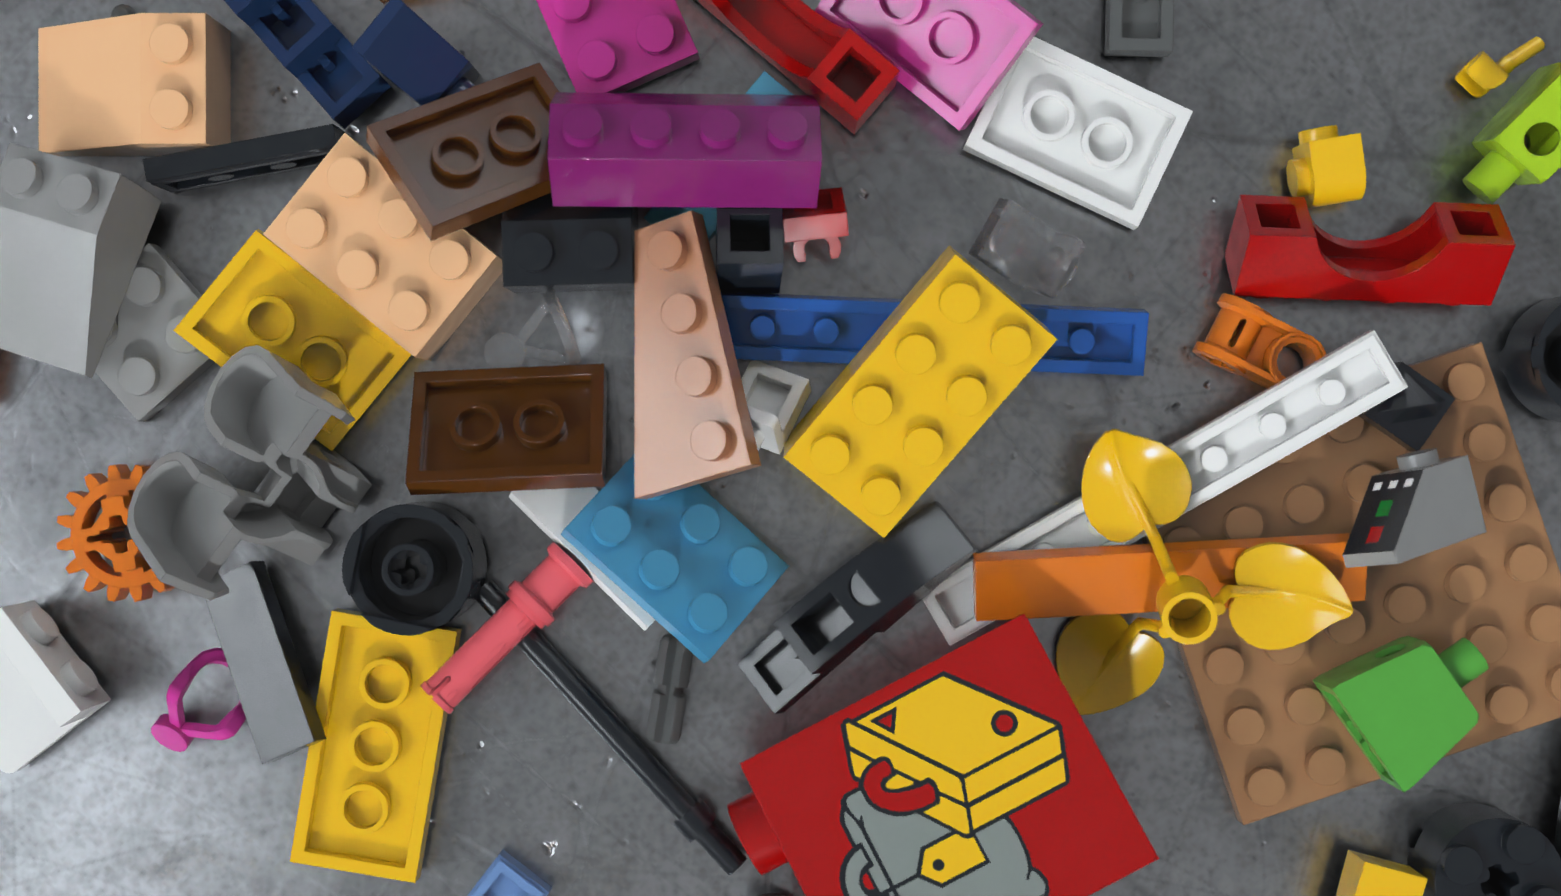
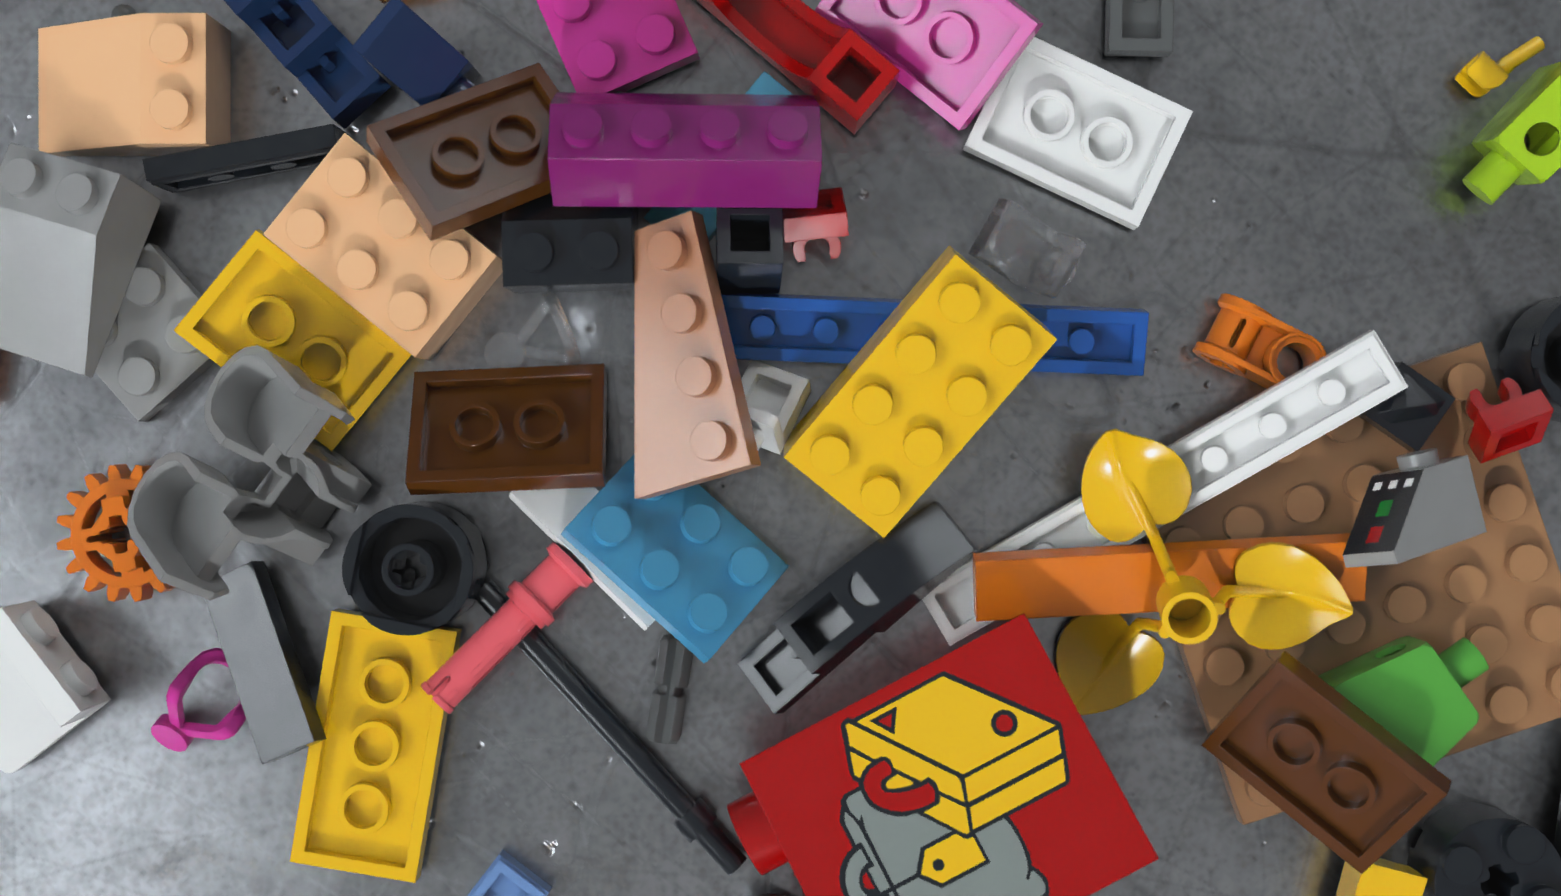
red arch [1224,195,1516,306] -> none
yellow plate [1286,125,1366,208] -> none
none -> reddish brown plate [1202,651,1452,874]
none -> red tile [1466,377,1554,464]

